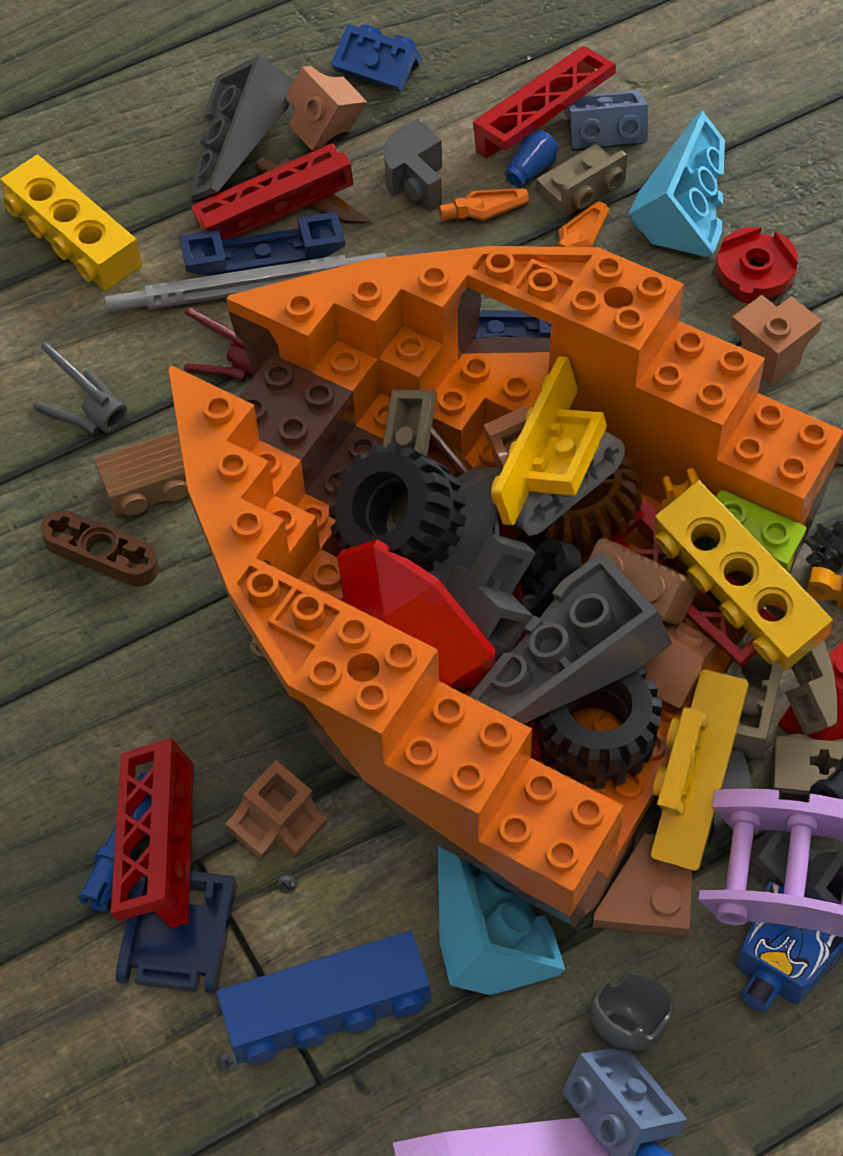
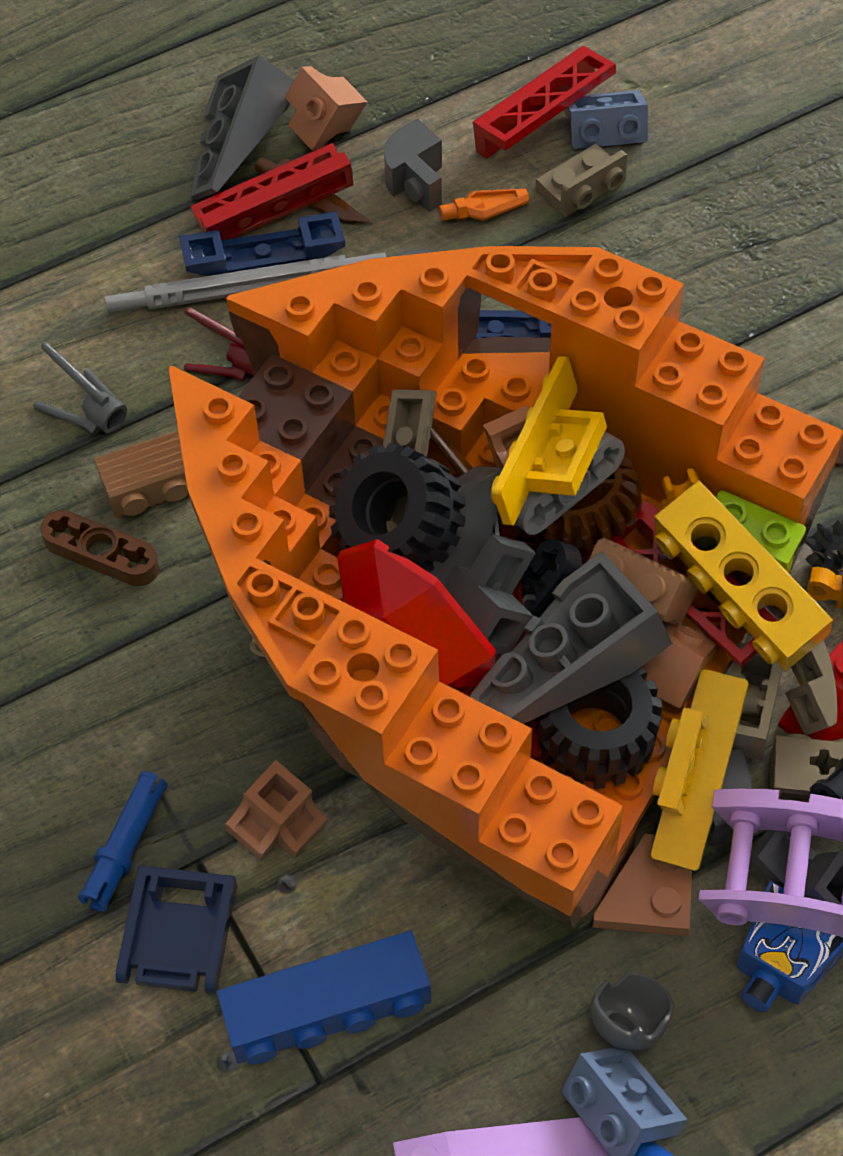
yellow brick [0,154,142,291] -> none
red fence [111,738,194,928] -> none
blue bracket [331,24,422,92] -> none
medium azure wedge [438,846,565,995] -> none
blue cone [504,130,559,188] -> none
orange piece [554,201,609,247] -> none
medium azure wedge [628,111,725,257] -> none
red plate [715,227,798,304] -> none
nougat brick [730,295,822,385] -> none

